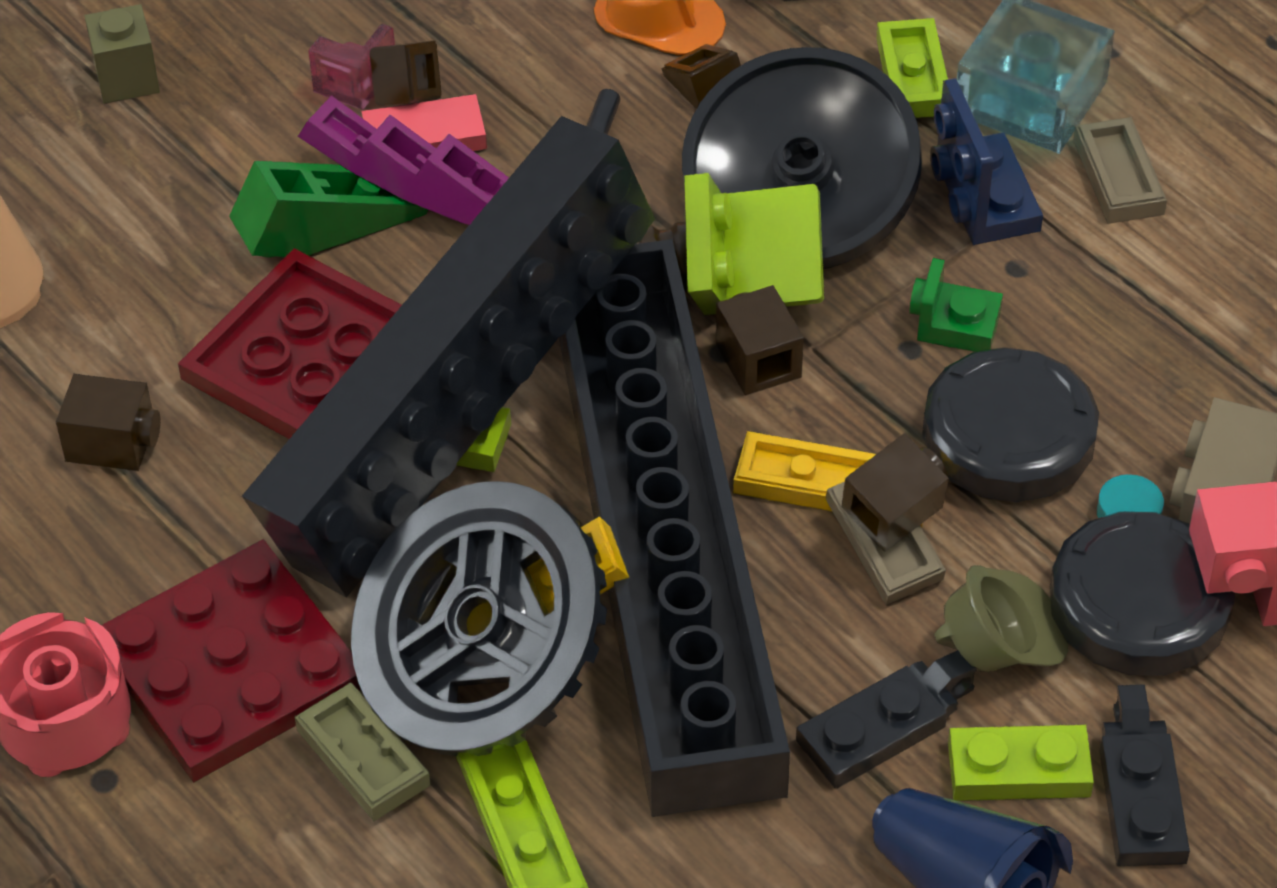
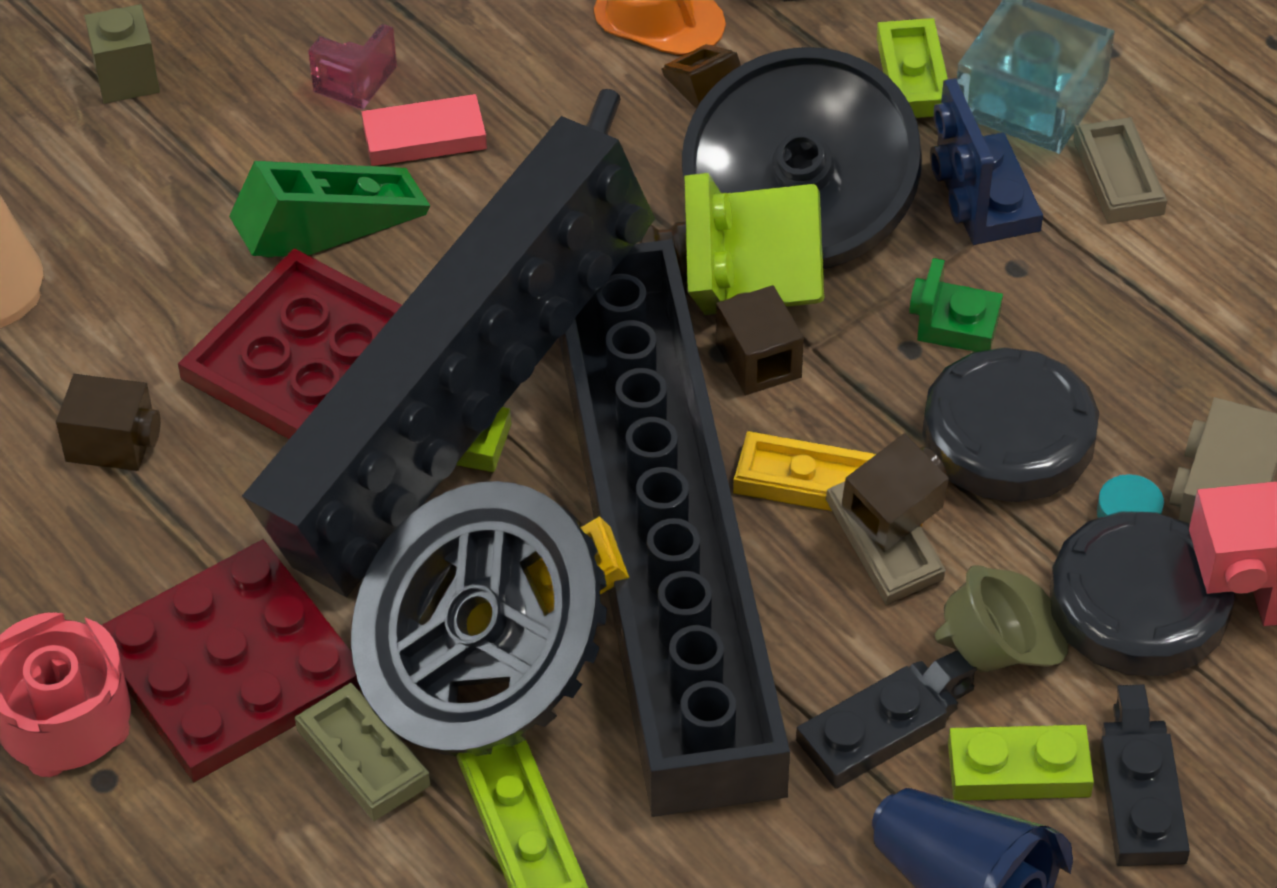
magenta slope [297,95,509,225] -> none
dark brown slope [369,41,442,105] -> none

